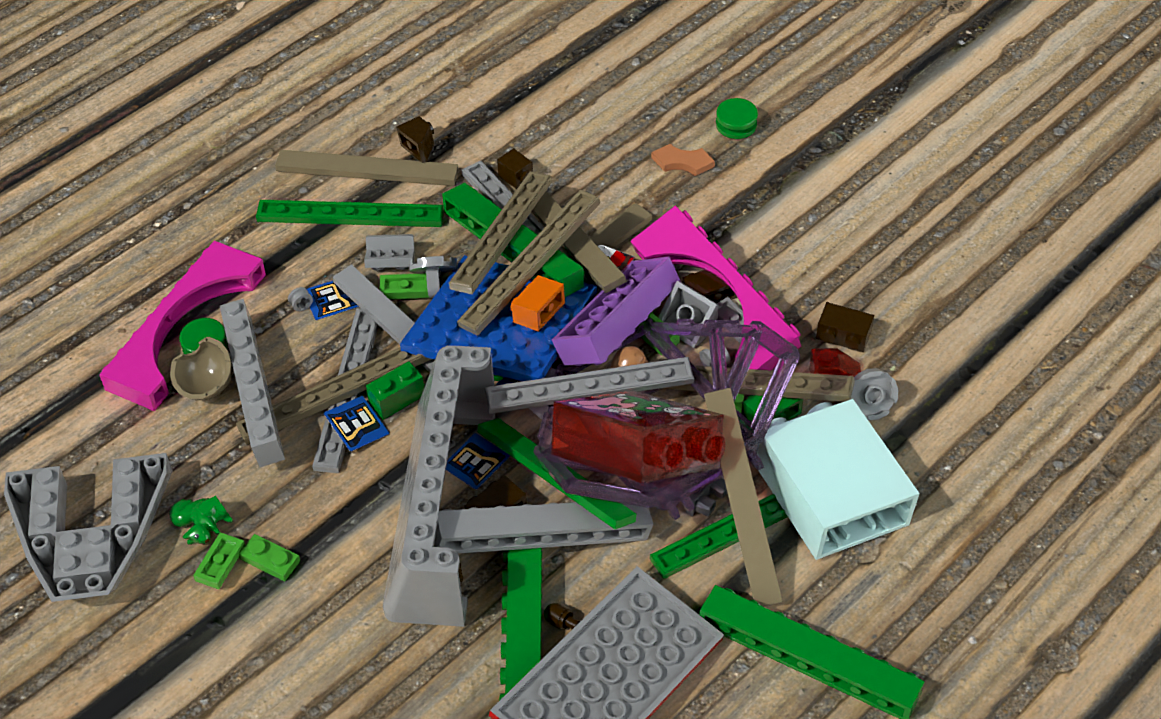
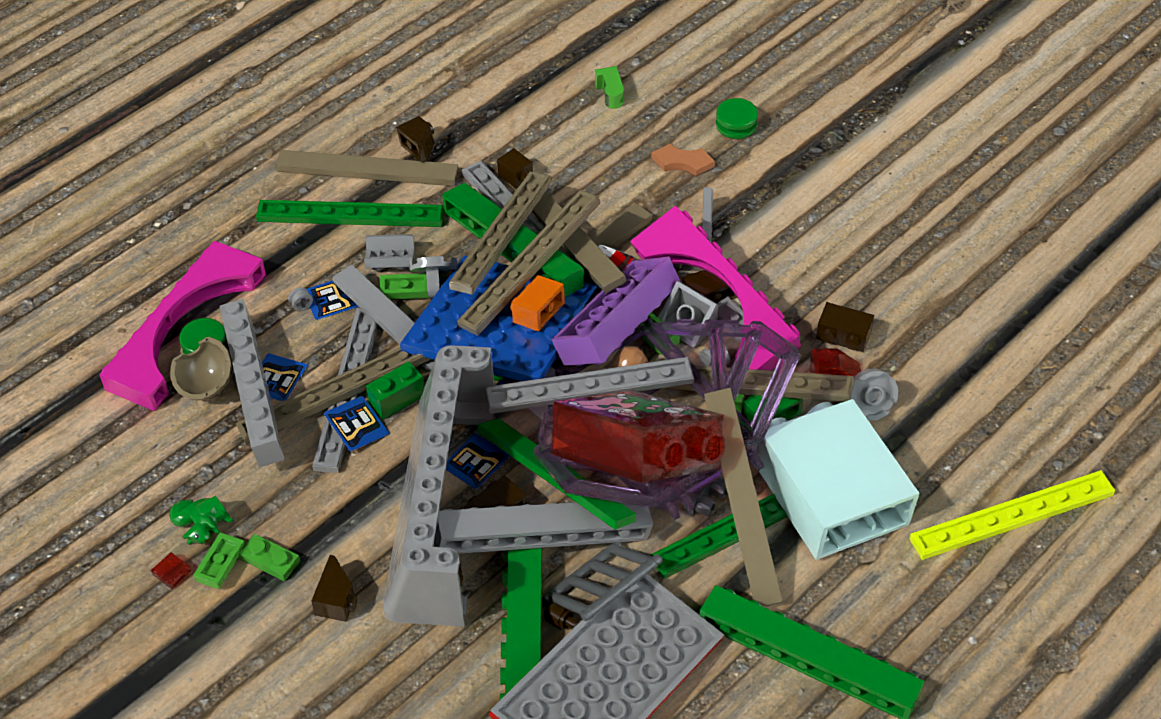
light grey piece [4,453,173,602] -> none
none -> clear red tile [151,552,191,589]
none -> sticker [262,353,308,401]
none -> dark brown slope [311,555,357,622]
none -> dark grey bar [542,541,662,621]
none -> bright green leg [595,66,624,109]
none -> light grey tile [702,187,713,243]
none -> neon yellow tile [909,470,1115,560]

